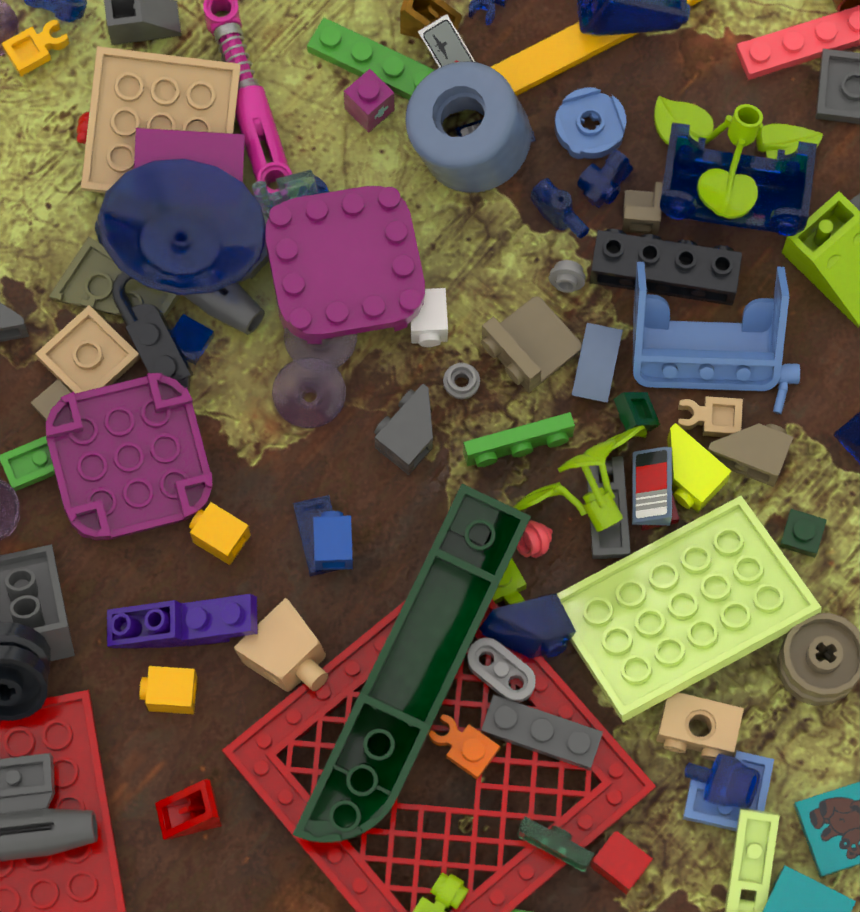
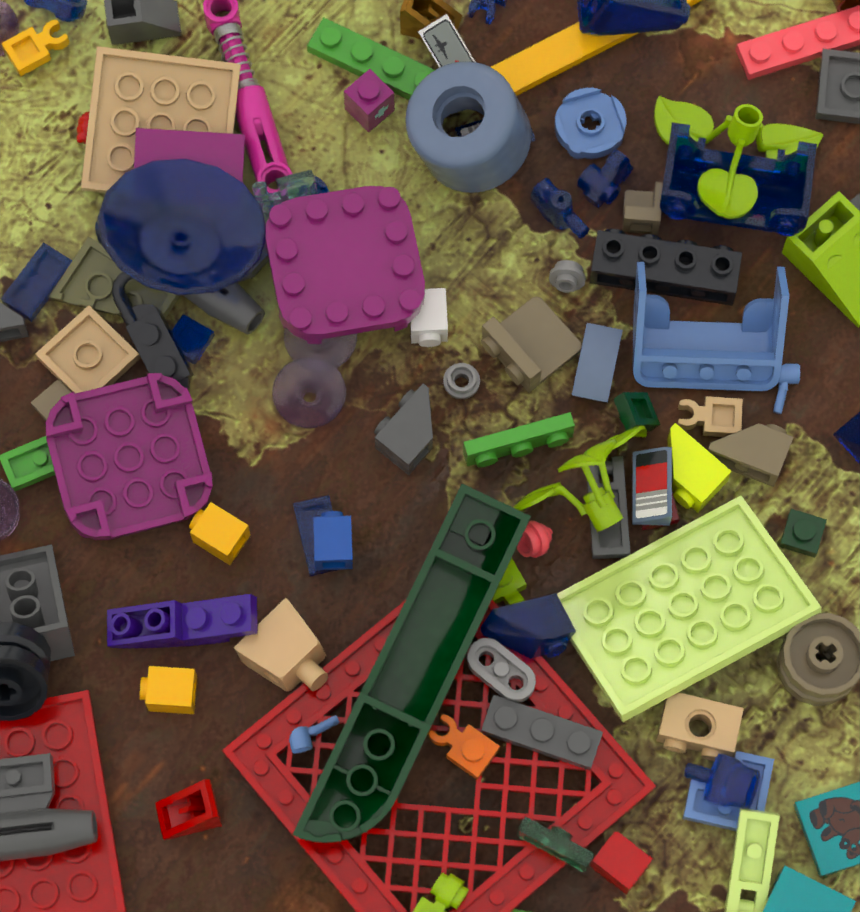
none -> clear blue plate [1,242,72,322]
none -> medium blue hand [289,715,340,754]

